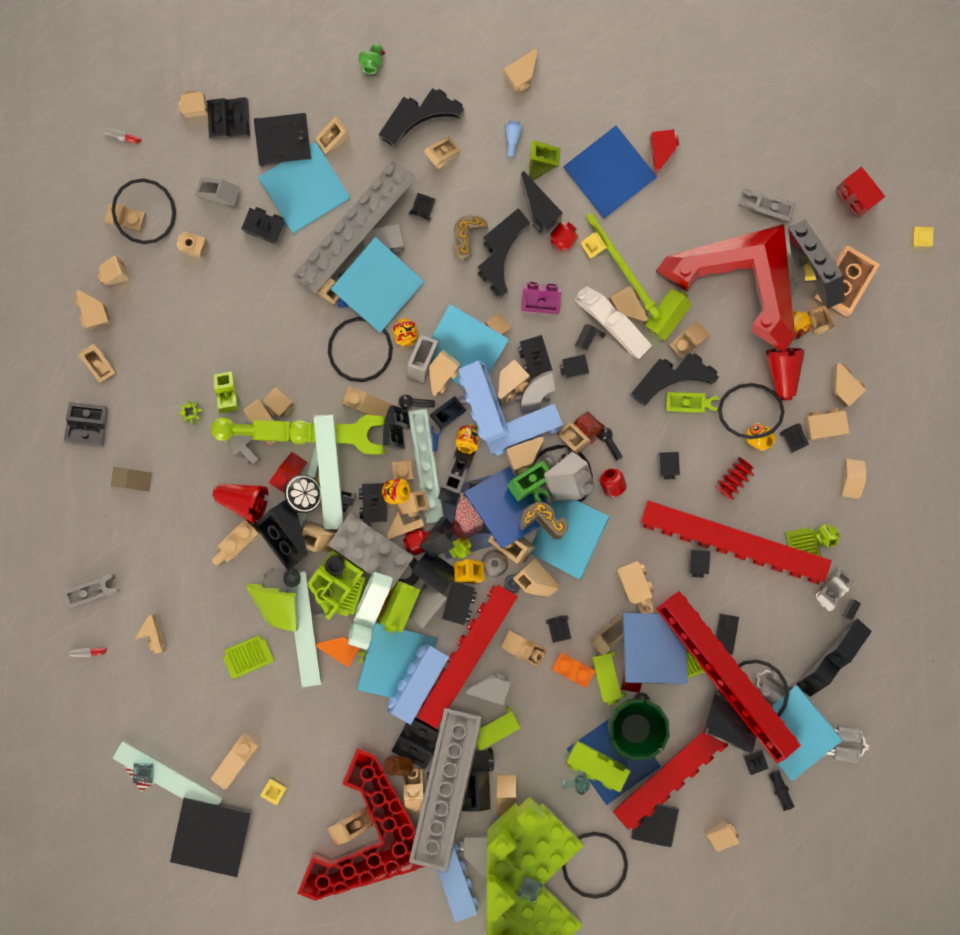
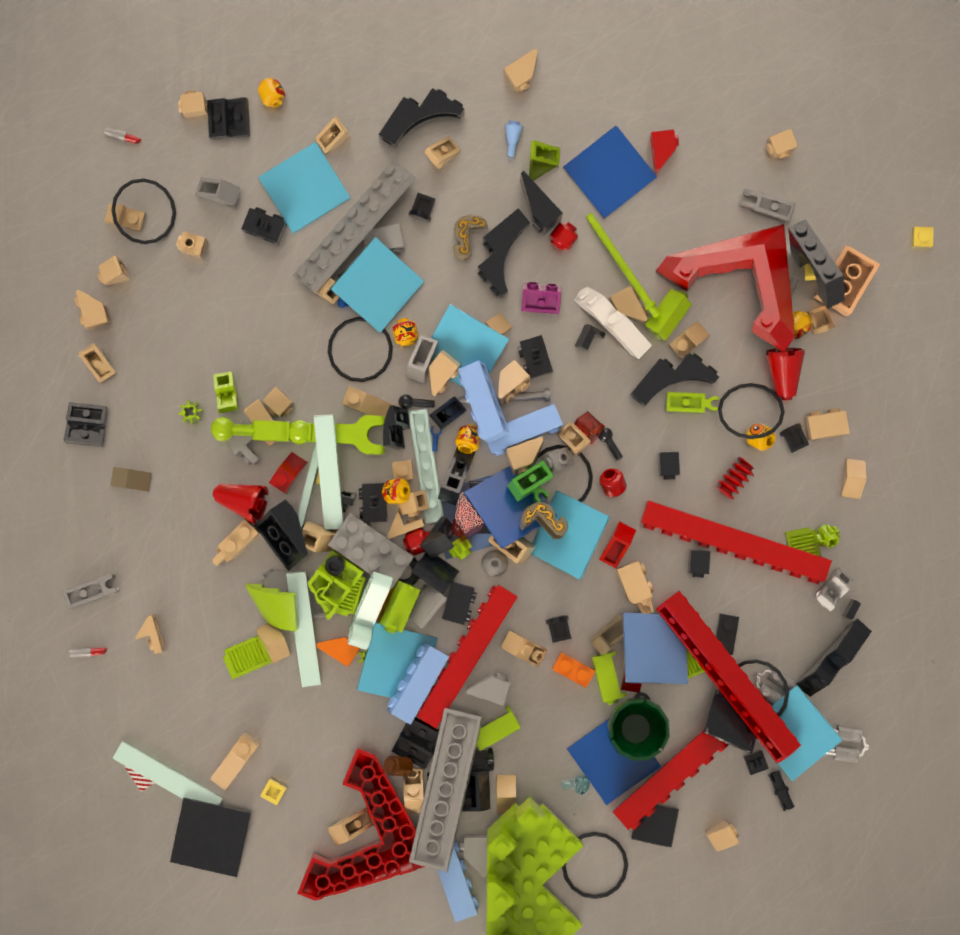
clear light blue tile [133,763,154,783] -> none
black container [254,113,311,166] -> none
black bush [283,569,301,588] -> none
dish [284,475,322,513] -> none
bright green animal [358,43,385,74] -> none
yellow brick [454,559,485,584] -> none
sand blue plate [504,574,522,593] -> none
tan slope [513,558,561,597] -> none
clear light blue tile [517,876,543,903] -> none
light grey tile [520,371,556,413] -> none
light grey slope [544,452,595,501] -> none
black brick [559,354,589,380] -> none
lime wedge [566,740,630,792] -> none
light yellow plate [581,232,607,259] -> none
tan slope [832,362,866,408] -> none
red brick [836,166,886,218] -> none
none -> tan slope [255,623,291,664]
none -> yellow head [257,78,285,107]
none -> red slope [599,521,636,568]
none -> tan brick [766,129,798,159]

